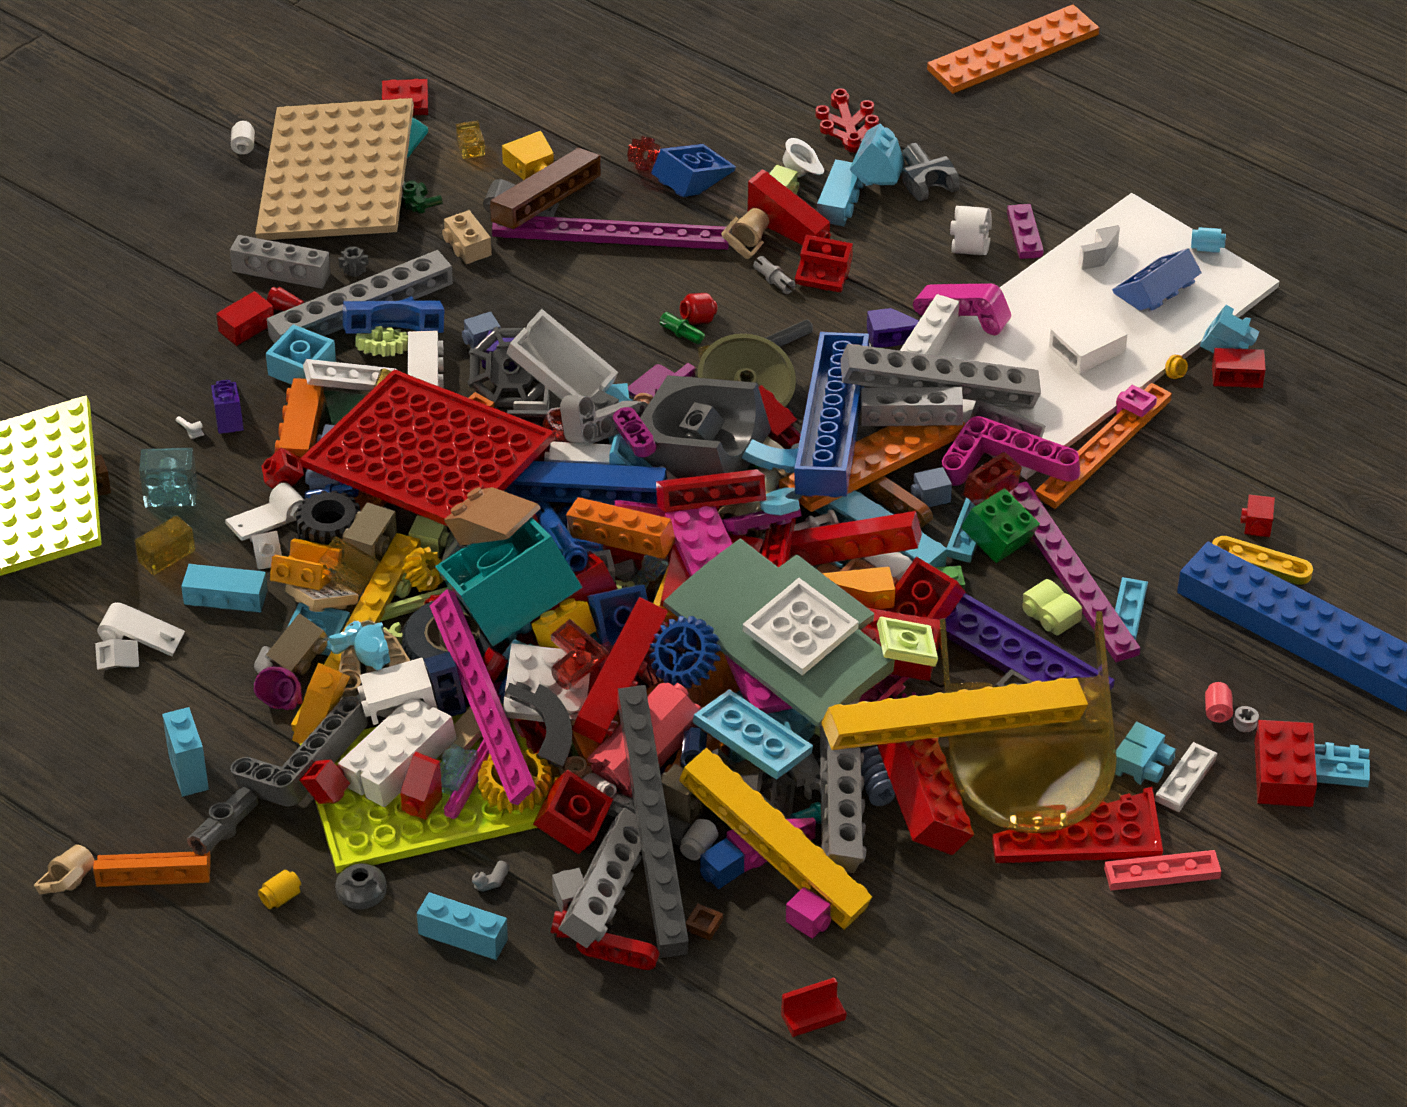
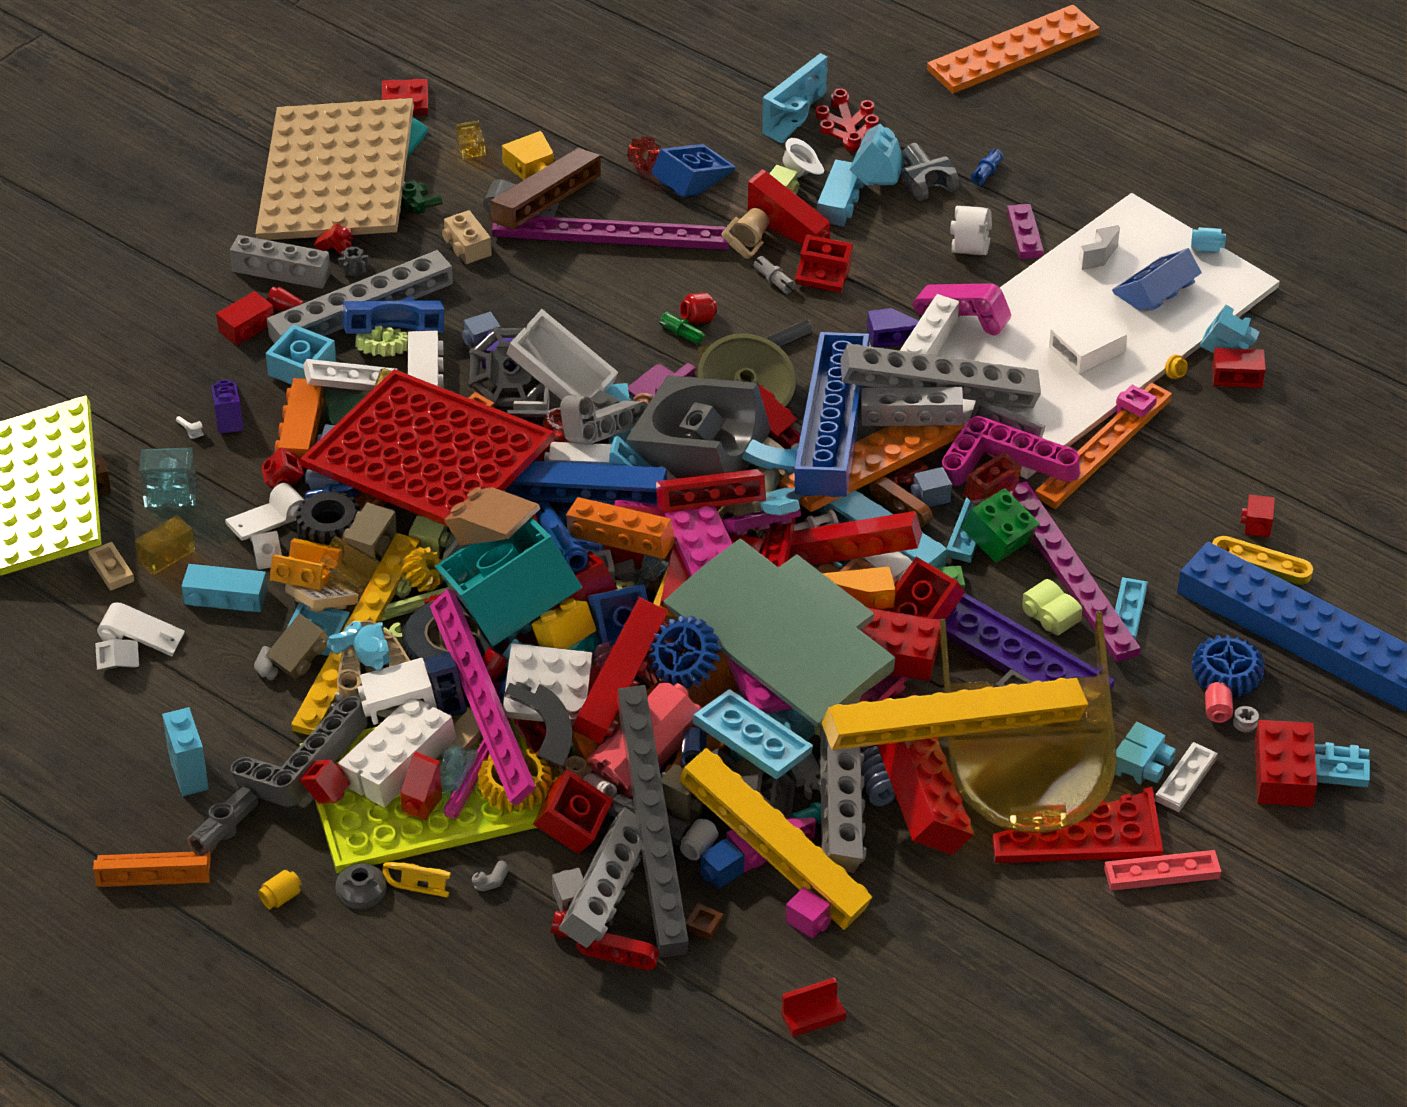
tan piece [34,845,94,894] -> none
white brick [231,121,255,154] -> none
magenta hair [253,667,303,710] -> none
light orange slope [292,663,350,744] -> none
medium azure brick [417,892,508,960] -> none
clear red brick [551,619,609,690] -> none
magenta beam [613,407,656,457] -> none
white plate [743,578,859,676] -> none
yellowish green tile [877,617,938,667] -> none
none -> tan plate [88,542,134,591]
none -> red piece [314,223,354,254]
none -> yellow piece [382,862,451,898]
none -> medium azure plate [762,53,828,143]
none -> clear red plate [884,459,929,486]
none -> blue pin [971,149,1004,185]
none -> blue gear [1191,634,1265,698]

